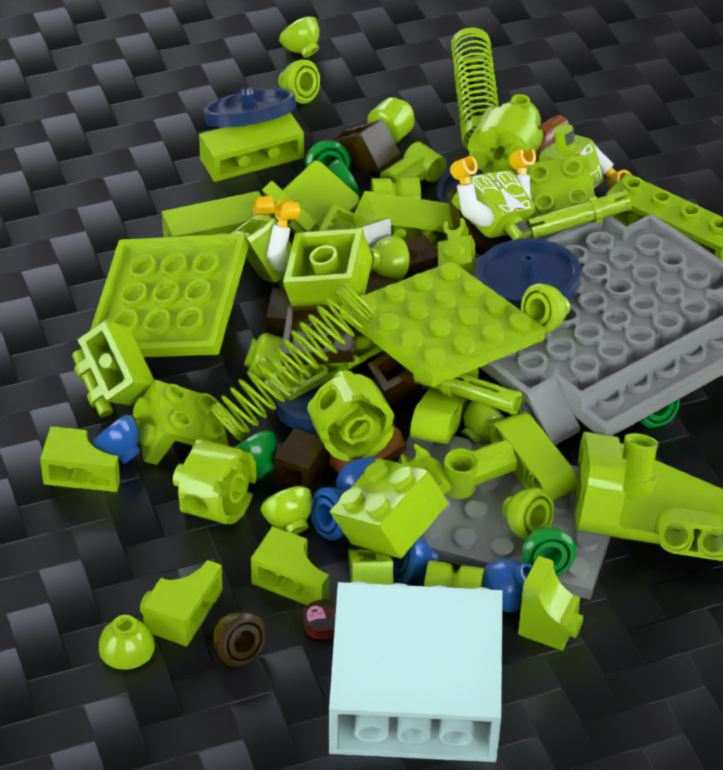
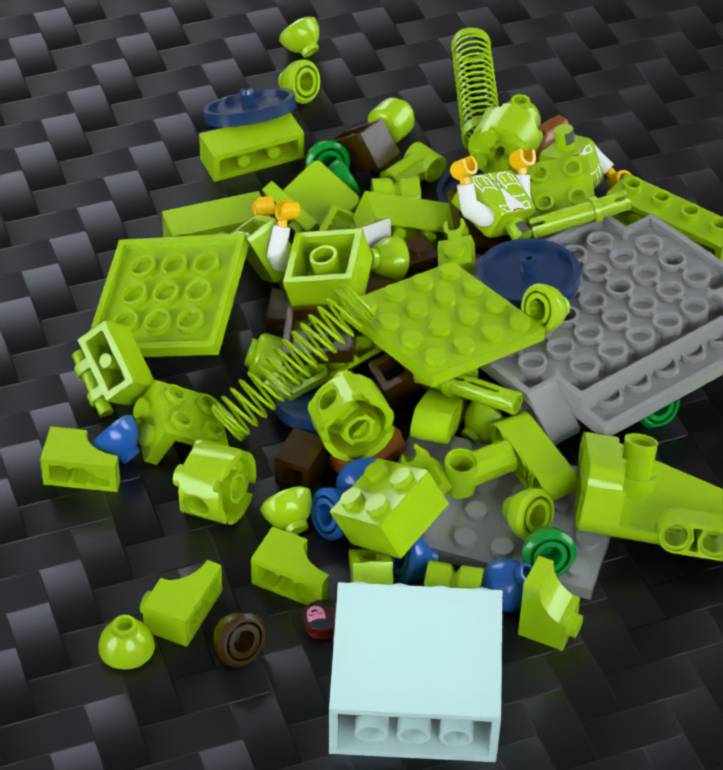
green brick [234,430,277,479] -> none

